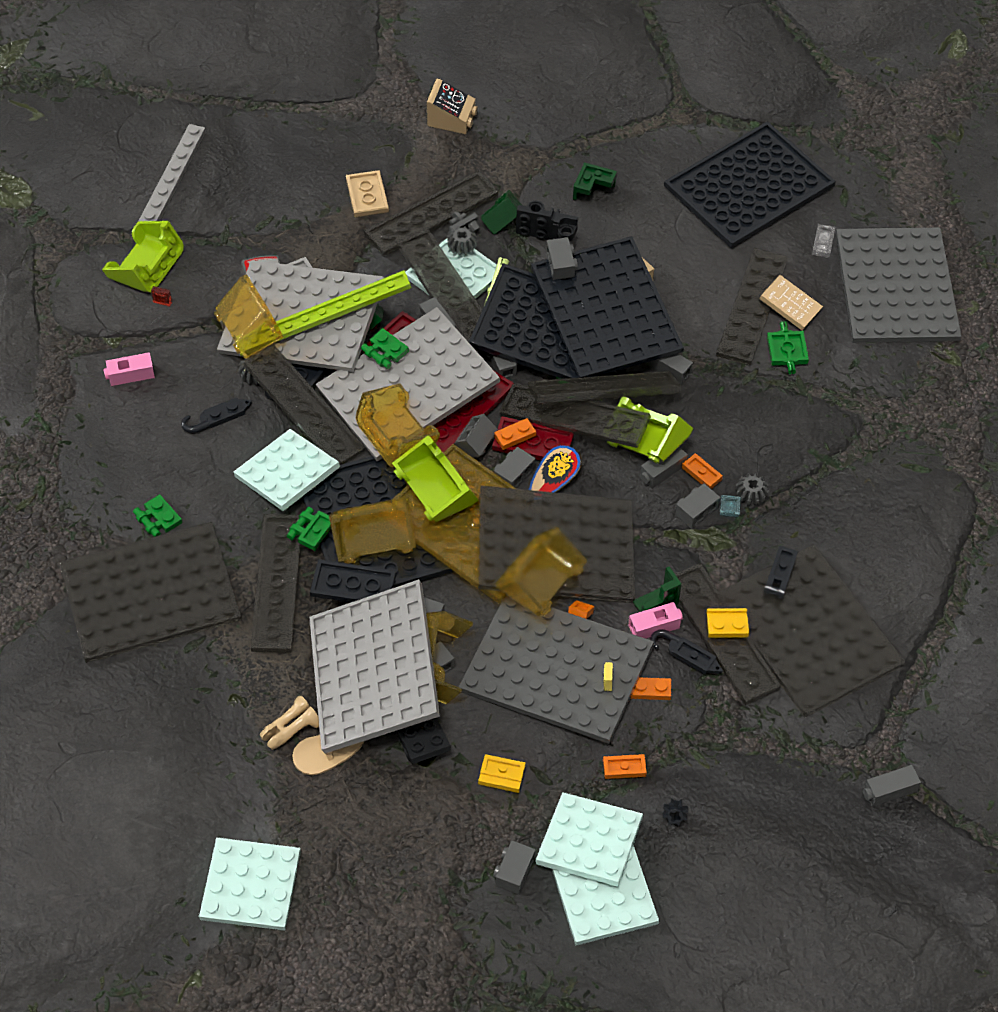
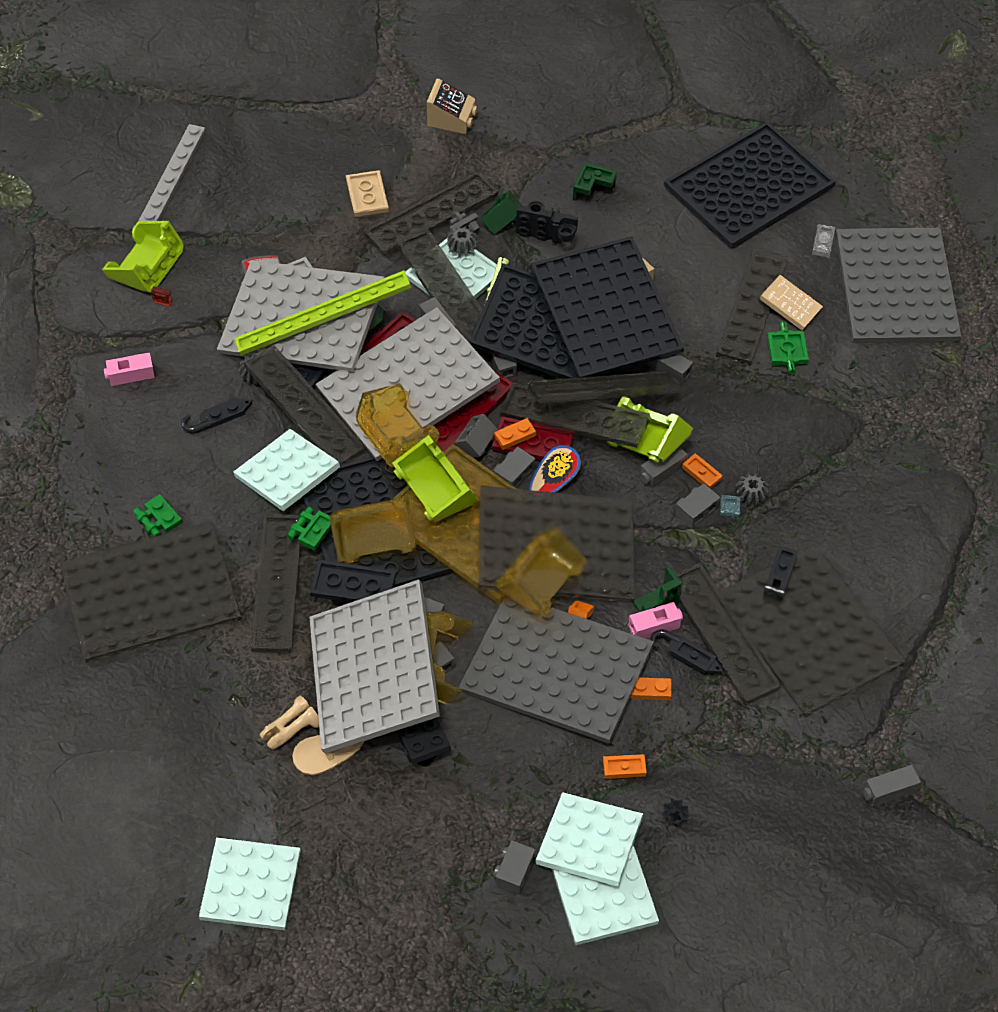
clear yellow windscreen [214,274,283,359] -> none
green plate [361,328,409,369] -> none
yellow plate [478,754,525,793] -> none
dark grey brick [546,237,578,280] -> none
light yellow tile [604,663,613,691] -> none
yellow plate [706,608,749,638] -> none

